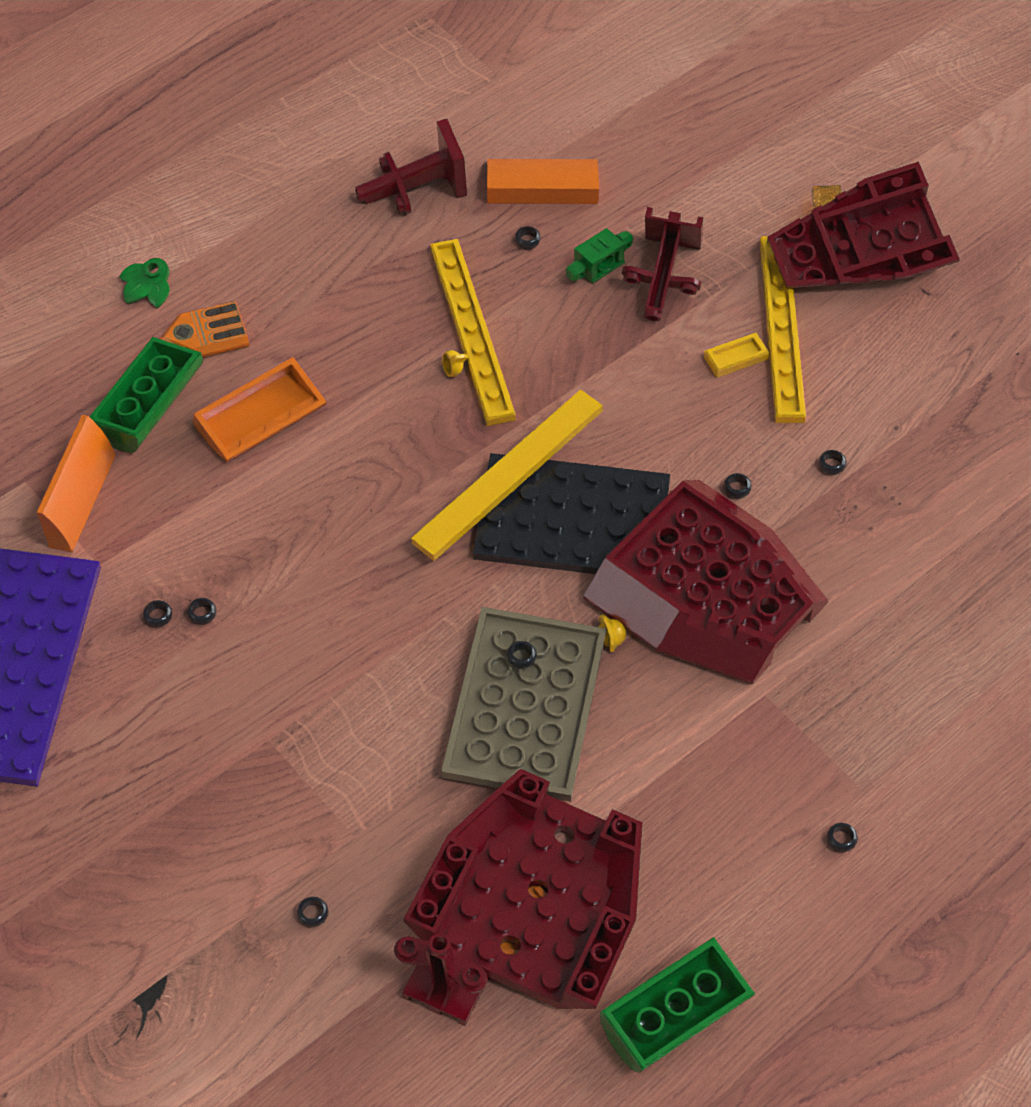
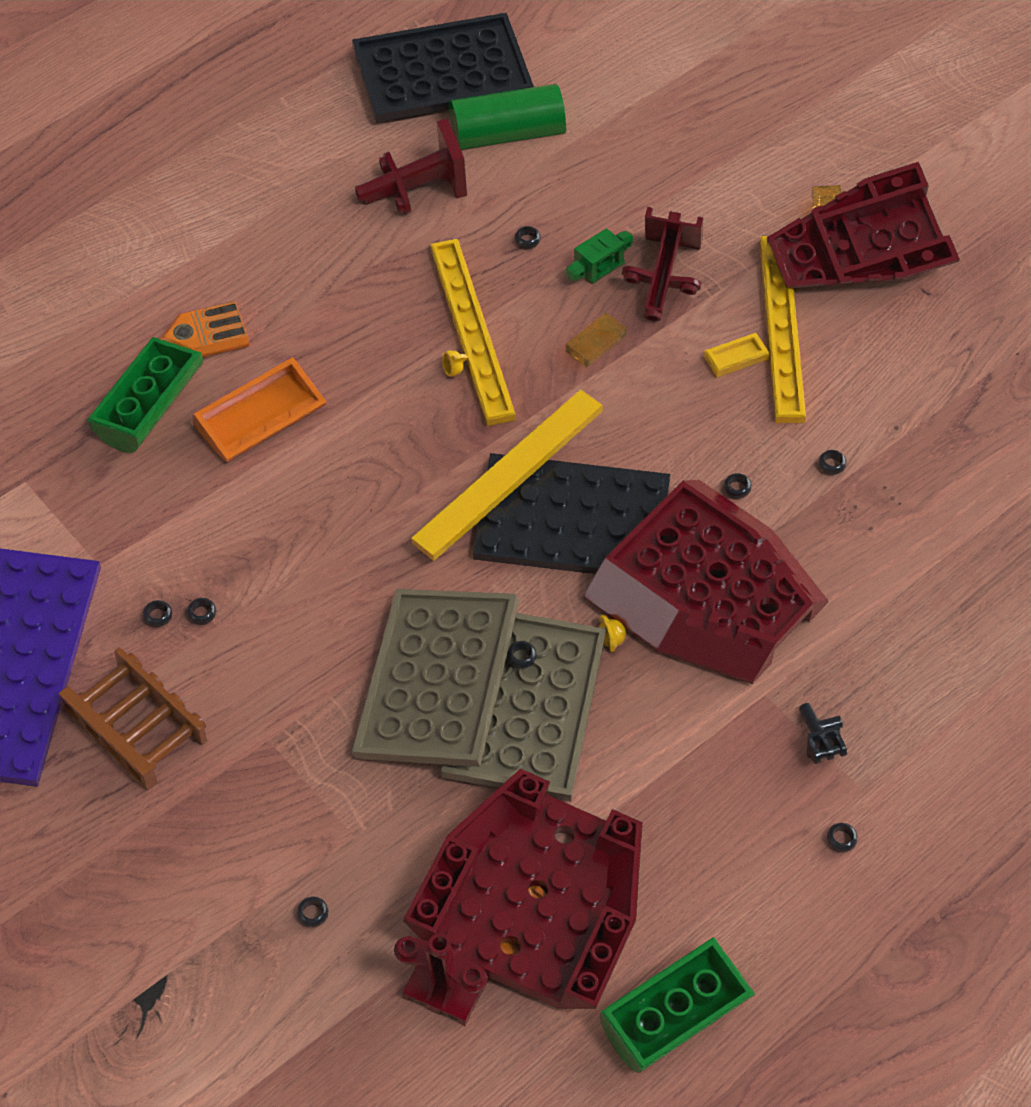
orange slope [37,415,116,552] -> none
green plate [119,258,170,308] -> none
orange slope [487,159,599,204] -> none
none -> dark orange fence [58,647,207,791]
none -> black plate [352,12,534,123]
none -> dark tan plate [352,589,519,767]
none -> green brick [448,84,566,150]
none -> clear yellow plate [566,312,627,367]
none -> black arm [799,703,847,764]

